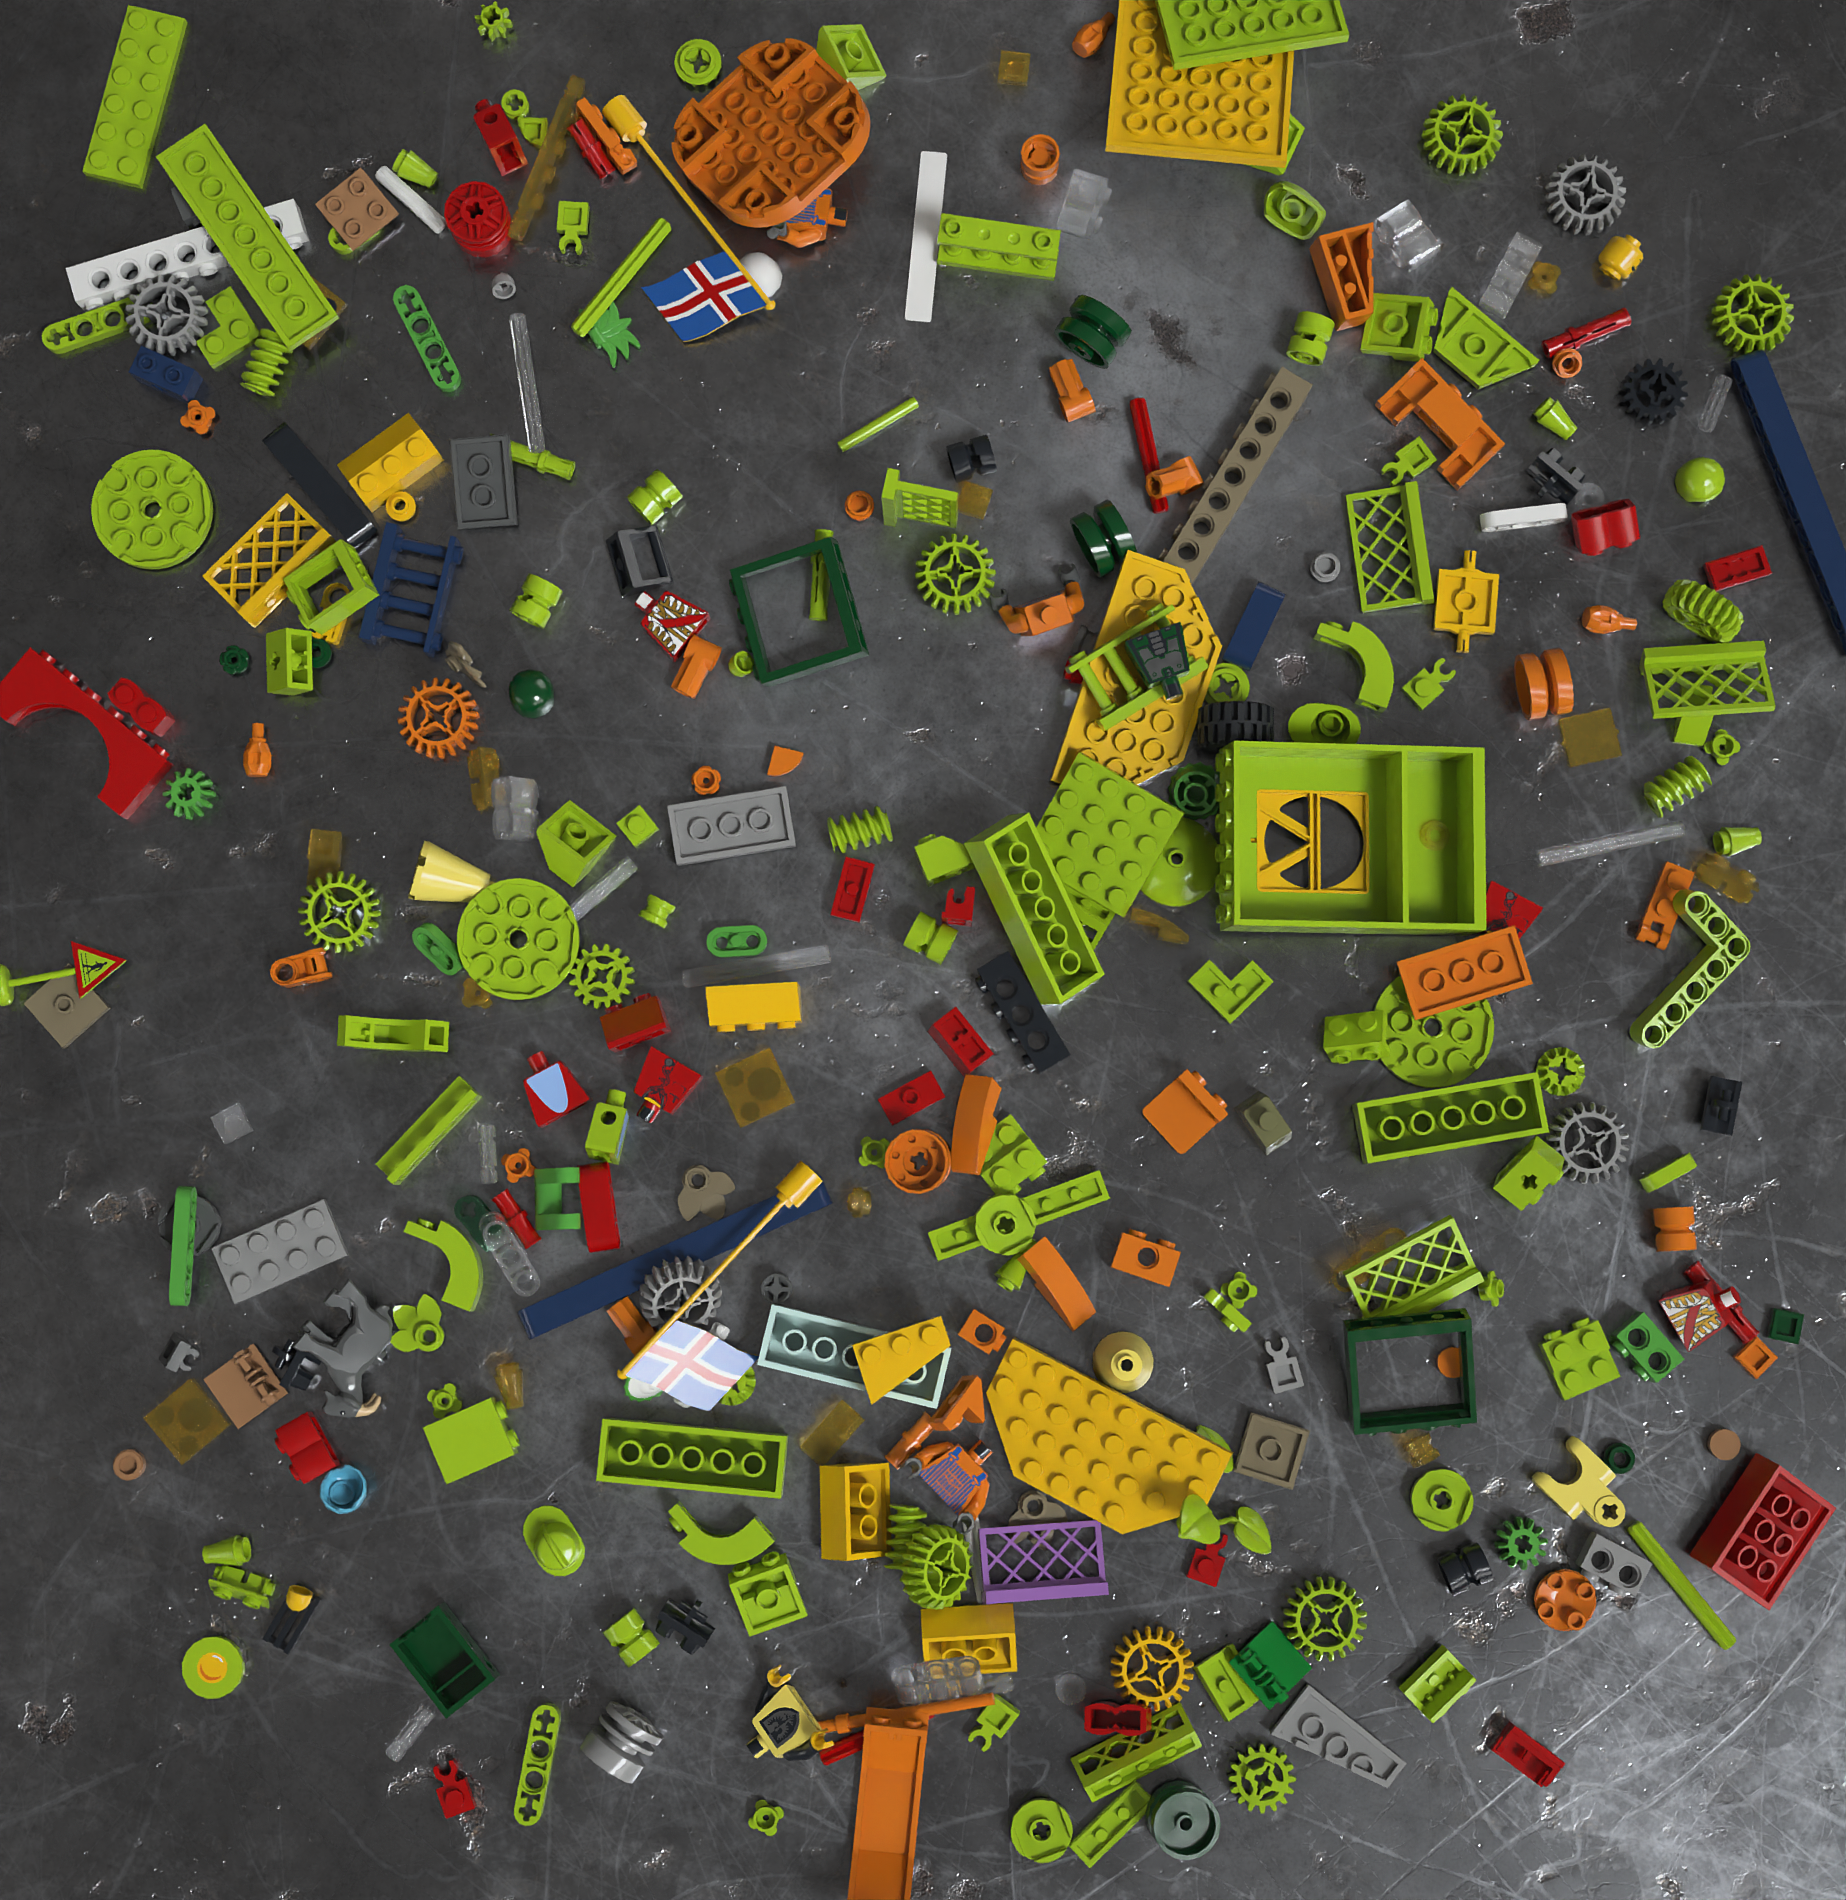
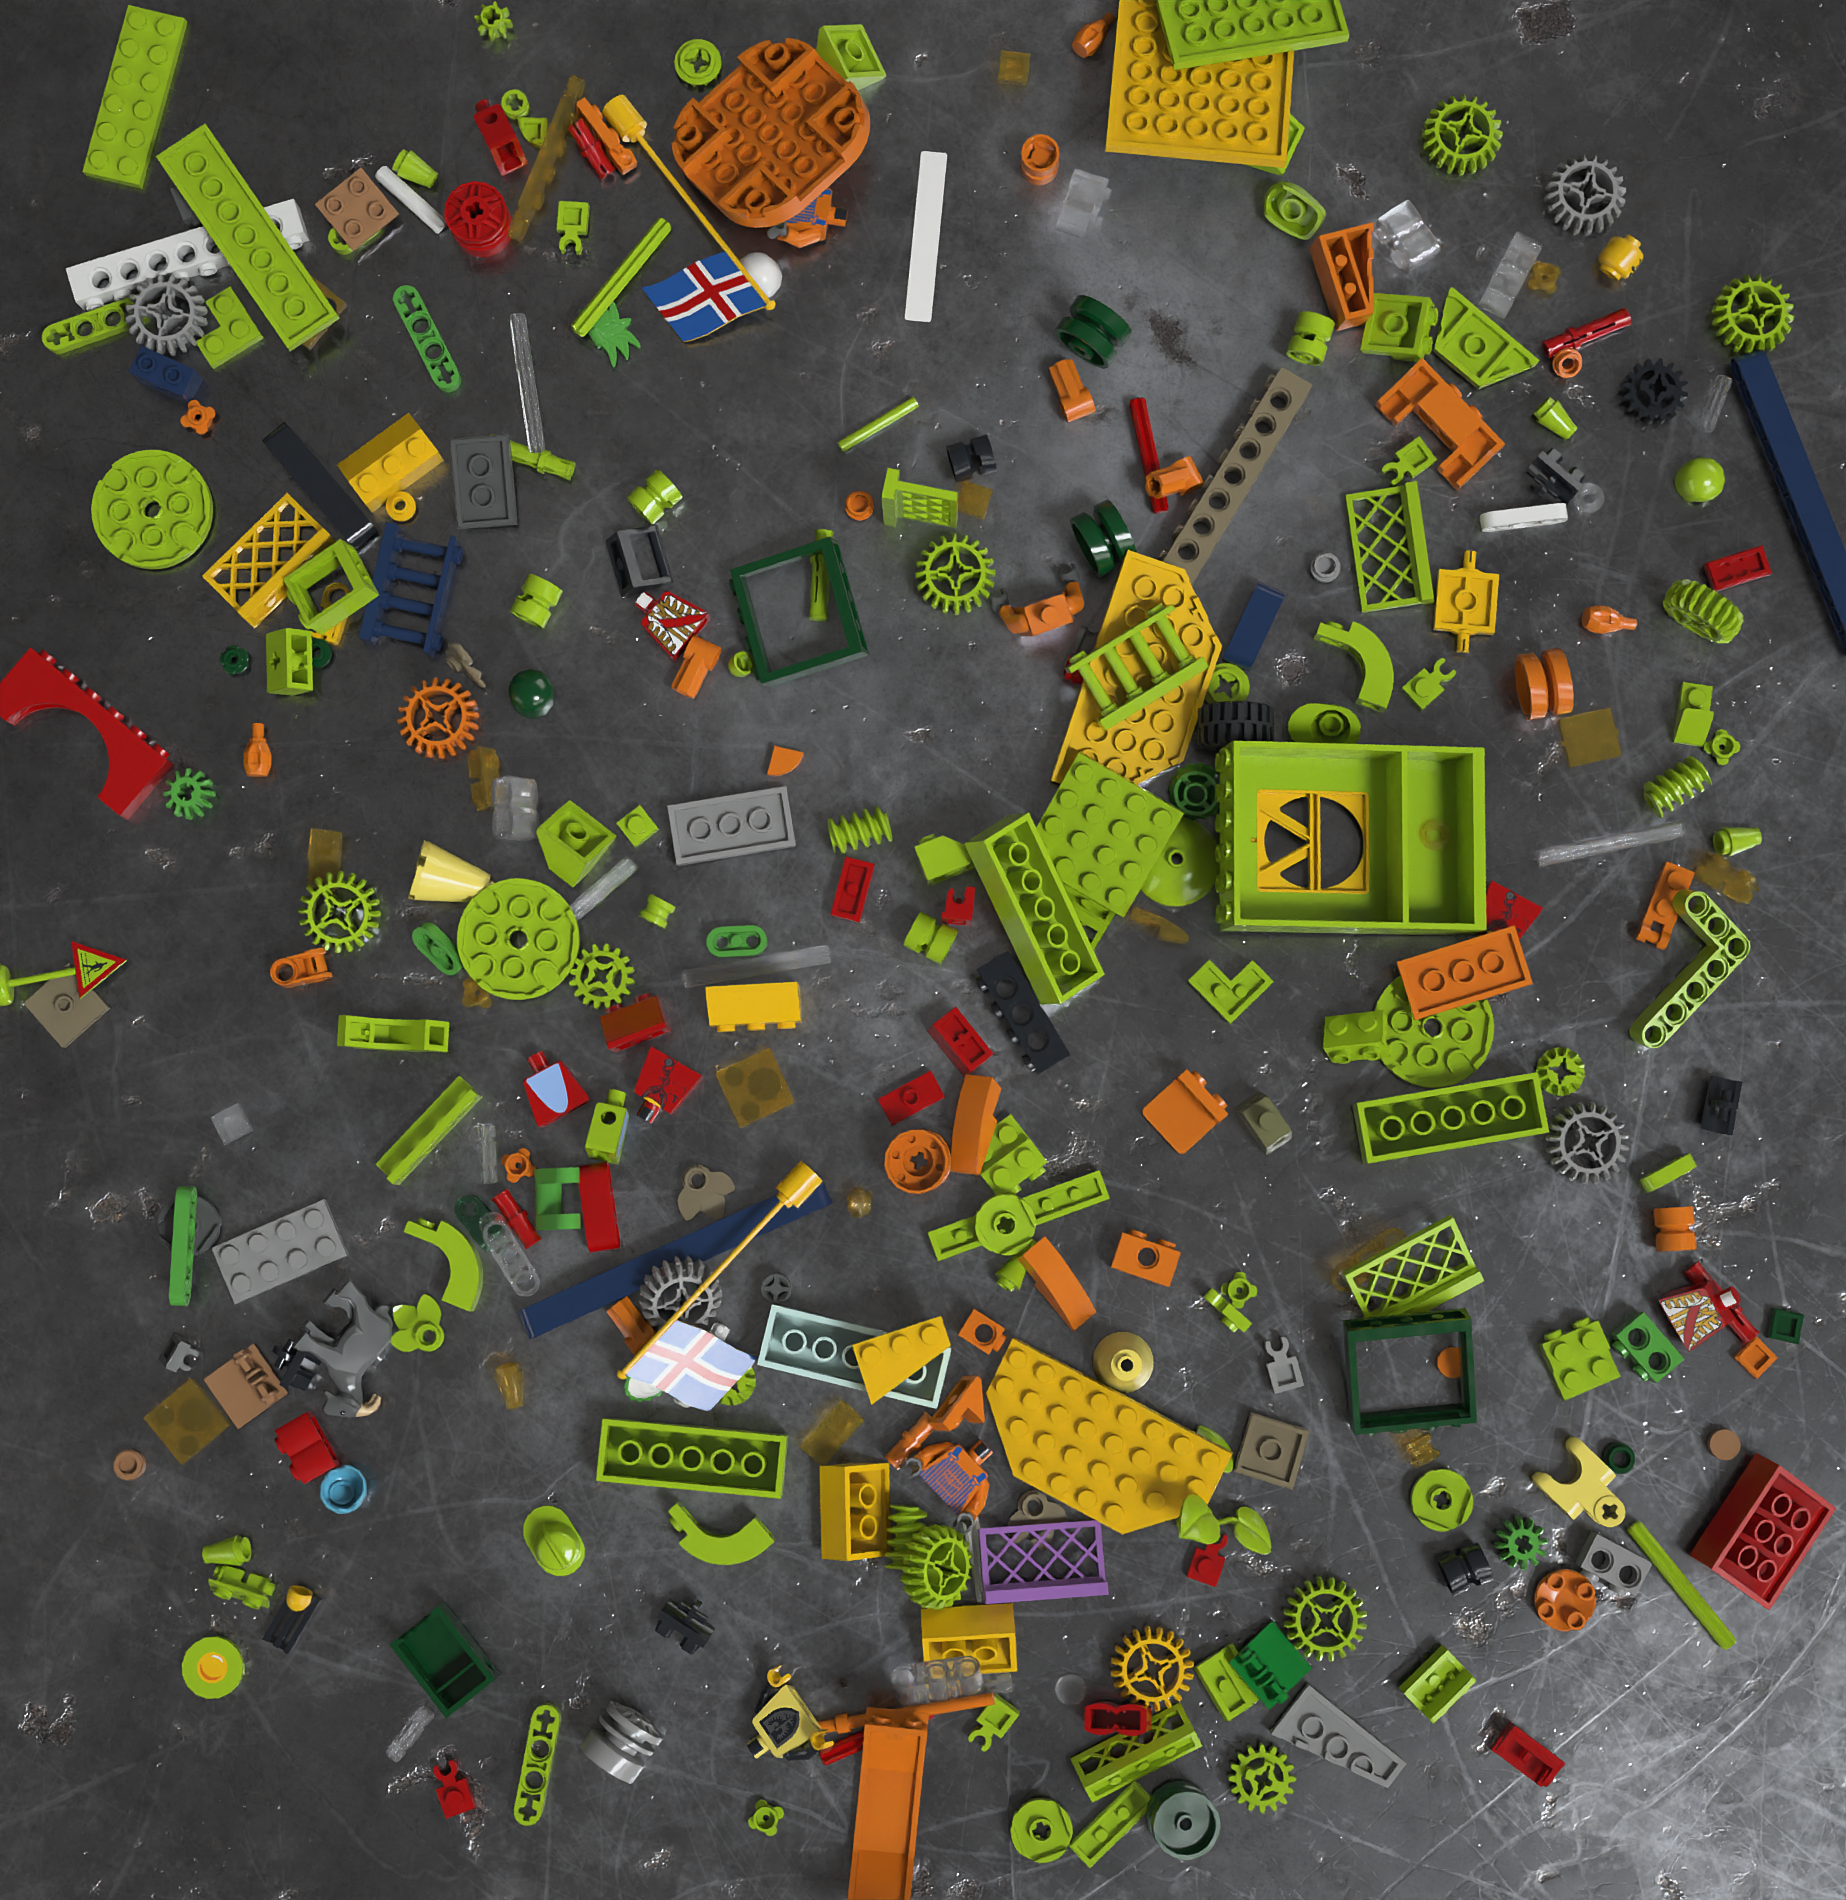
red brick [107,678,175,737] -> none
lime piece [239,328,293,397] -> none
lime panel [423,1396,520,1485] -> none
lime plate [427,1383,462,1419] -> none
light grey hinge [491,272,516,299] -> none
lime wheel [603,1608,660,1668] -> none
orange plate [691,766,721,795] -> none
lime plate [728,1552,808,1637] -> none
lime plate [858,1136,890,1168] -> none
lime fence [937,213,1061,281] -> none
torso [1124,622,1190,700] -> none
lime plate [1478,1271,1504,1307] -> none
lime brick [1493,1135,1565,1211] -> none
red brick [1571,499,1640,556] -> none
lime fence [1639,640,1776,719] -> none

